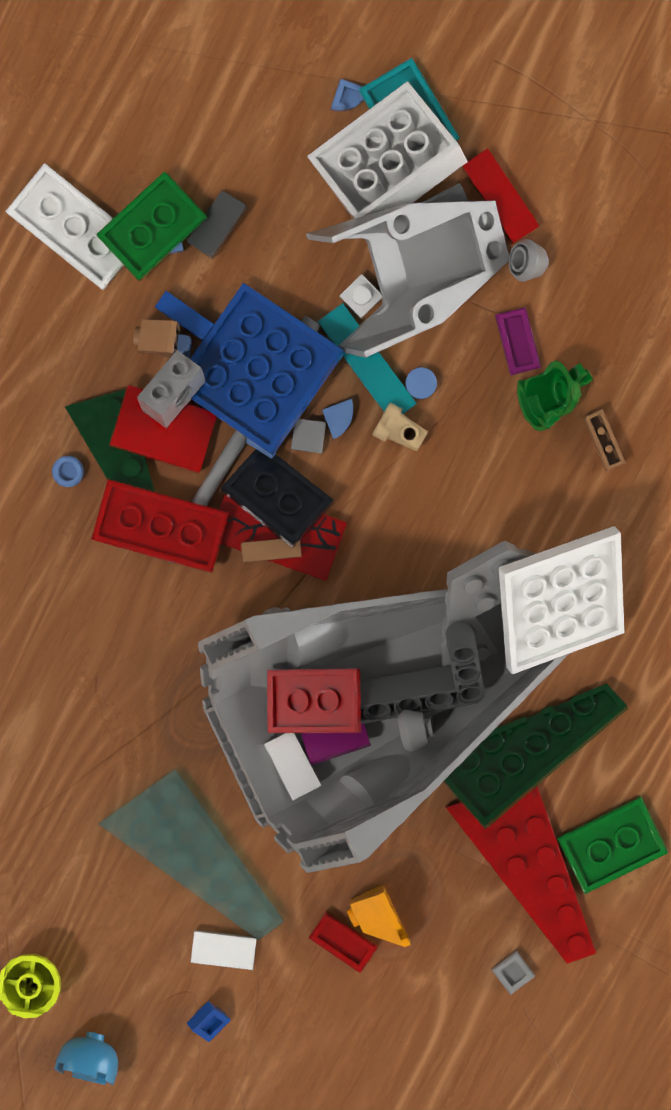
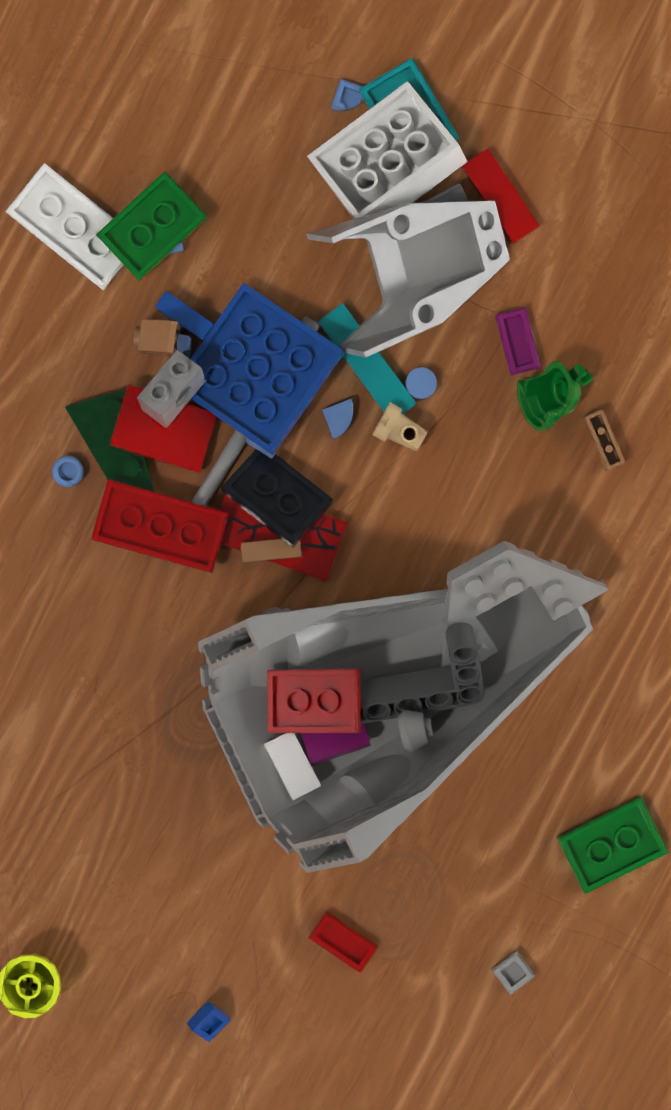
dark azure cylinder [54,1032,118,1086] -> none
clear light blue wing [99,769,284,940] -> none
dark grey slope [187,190,248,260] -> none
white tile [191,930,257,970] -> none
light grey tile [291,419,326,454] -> none
white plate [339,274,382,319] -> none
light orange slope [346,884,411,947] -> none
dark green wing [443,683,628,829] -> none
red wing [445,786,597,964] -> none
white plate [499,526,625,674] -> none
light grey cone [508,239,549,282] -> none

